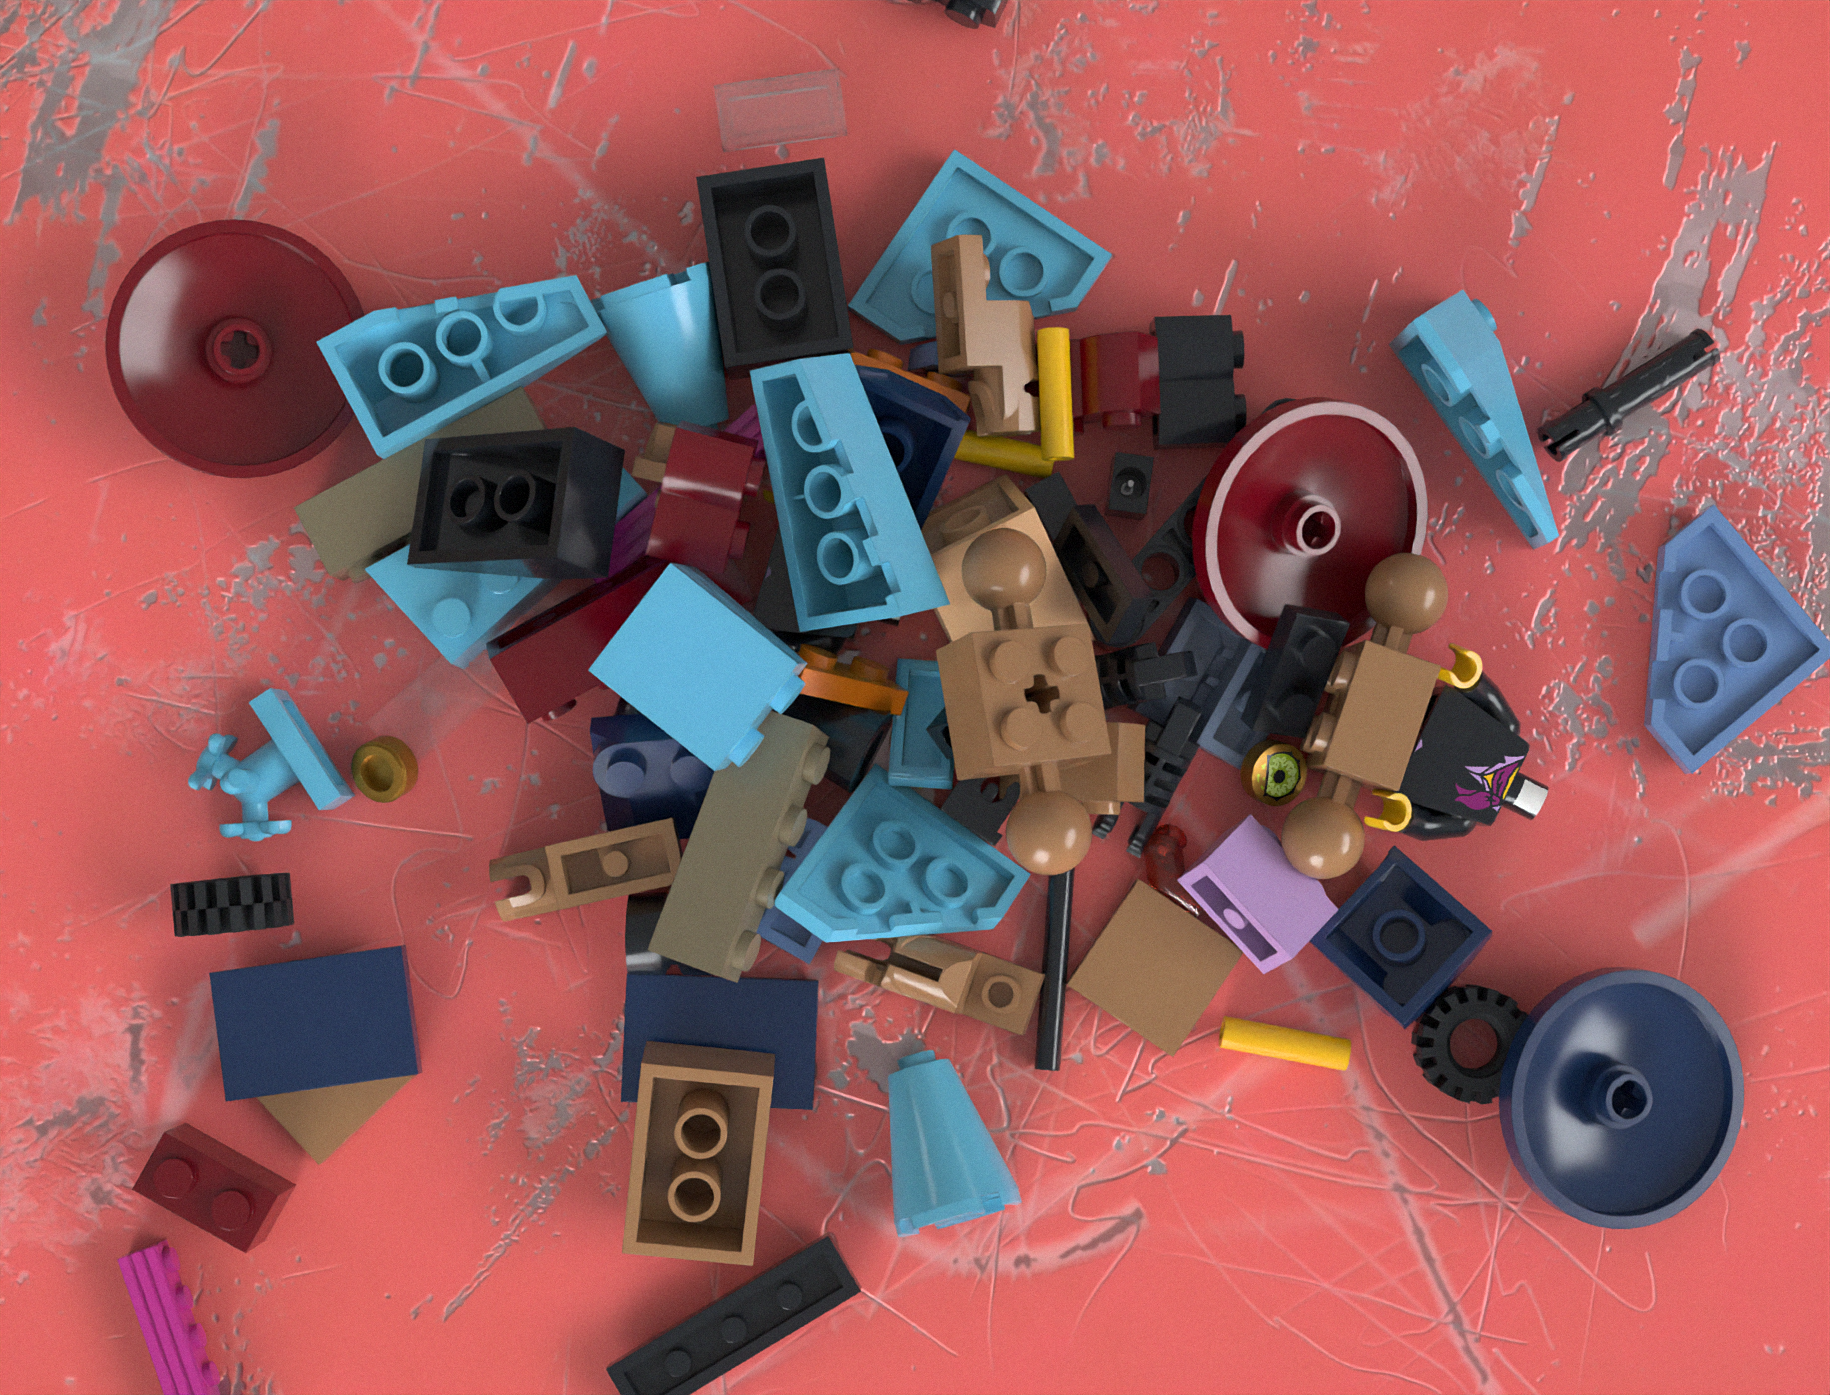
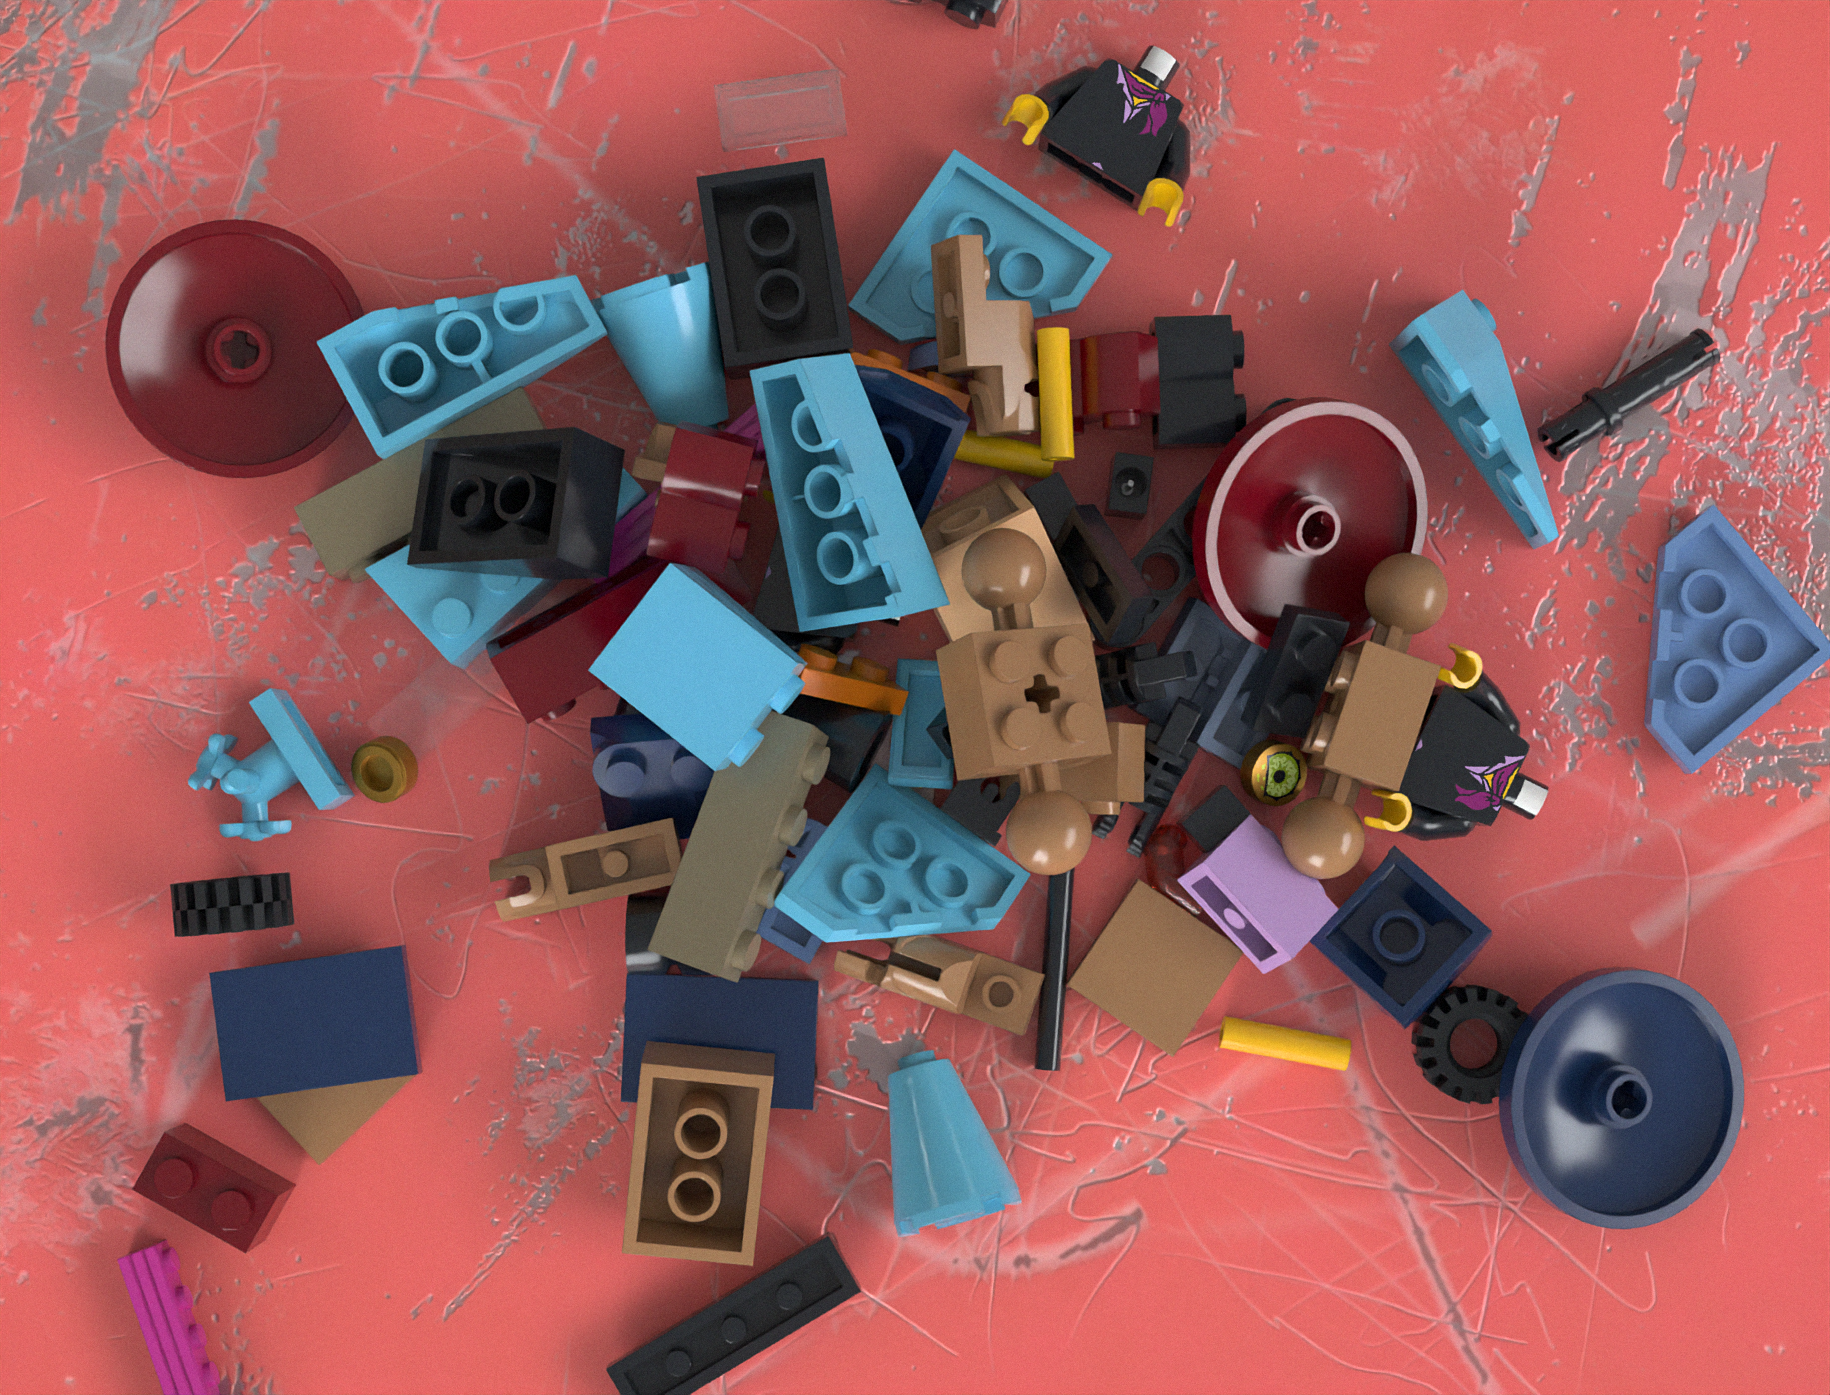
none -> black torso [1001,46,1190,227]
none -> black piece [1176,785,1250,852]

